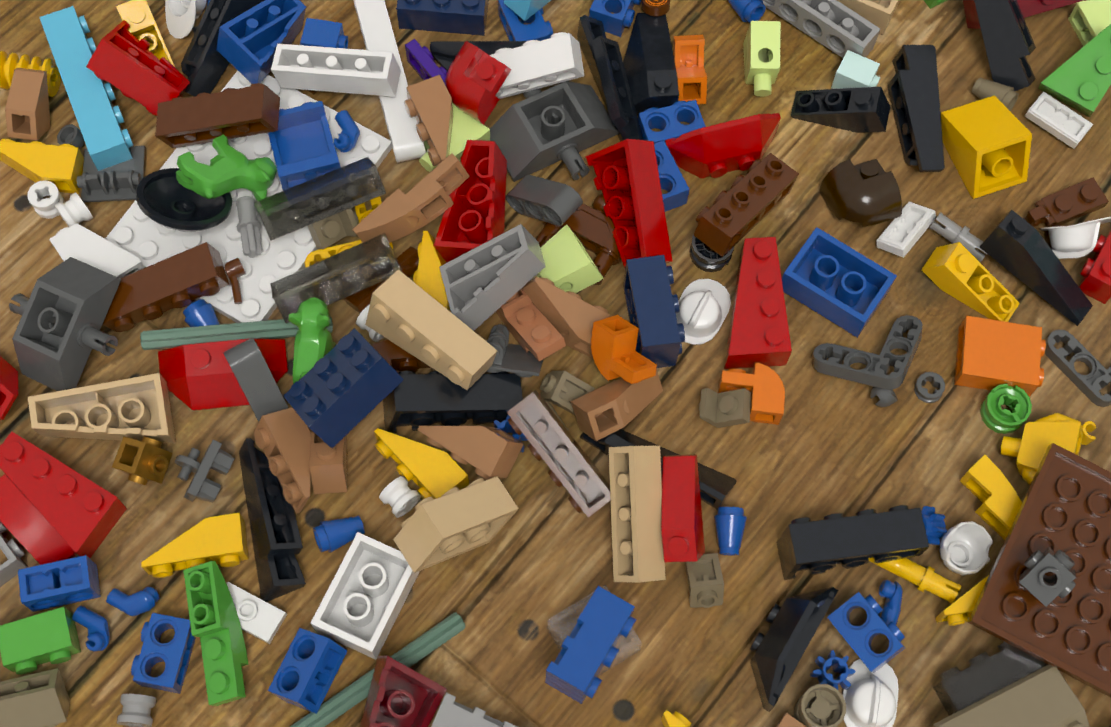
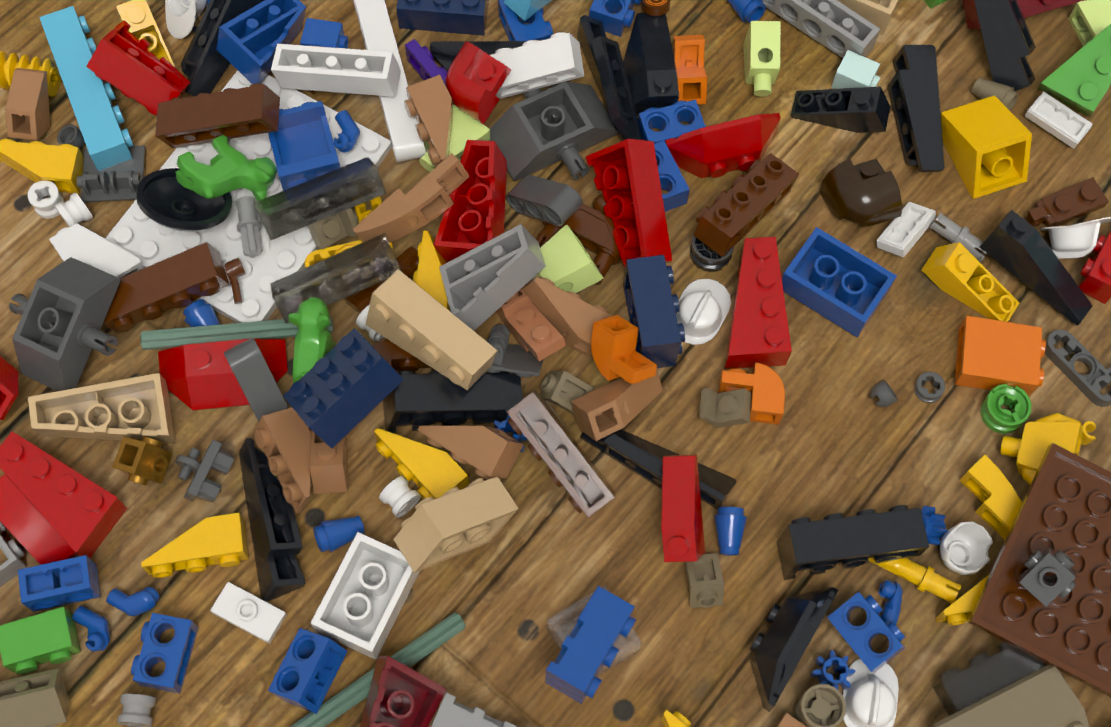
bright green slope [183,561,249,706] -> none
tan brick [609,446,666,583] -> none
dark grey beam [813,315,923,390] -> none

